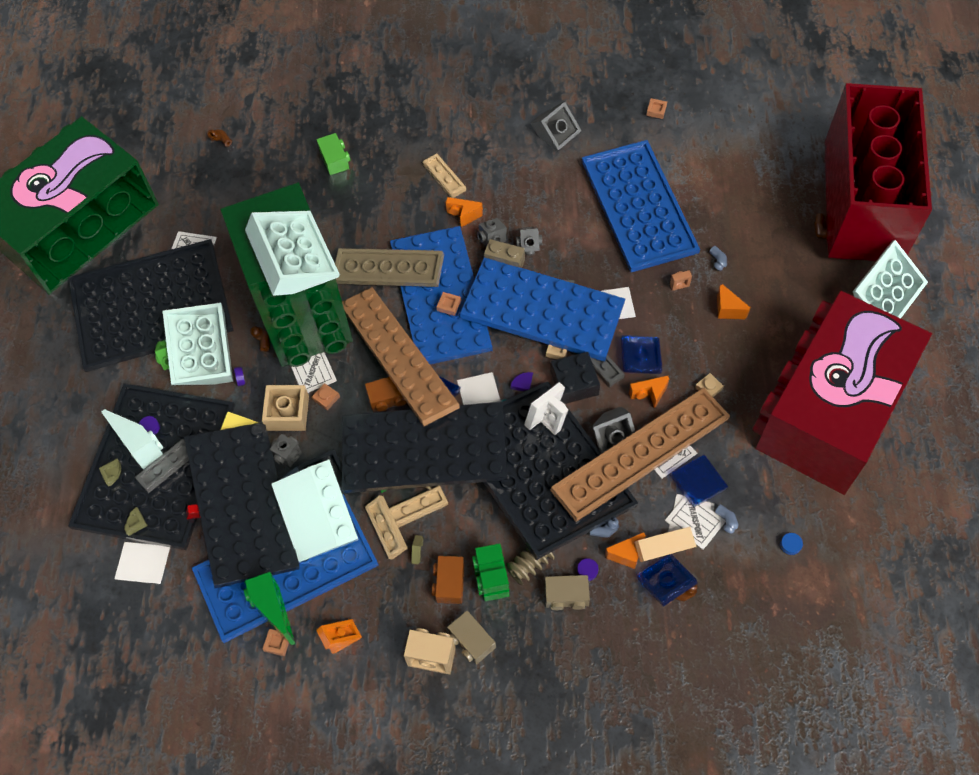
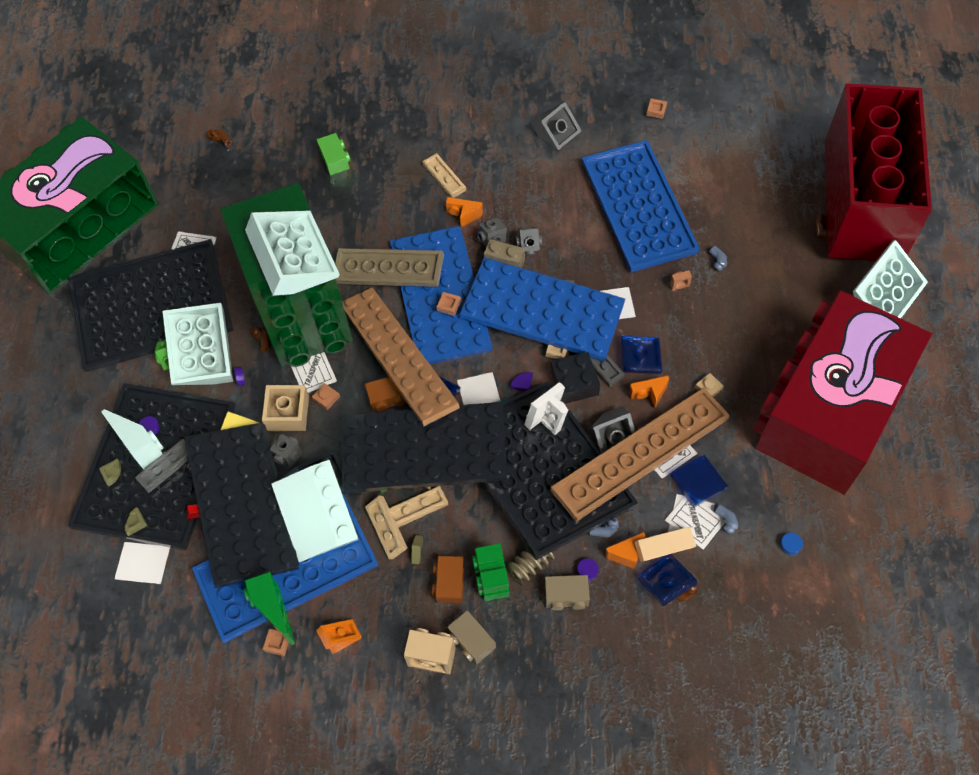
orange slope [717,284,750,319] -> none

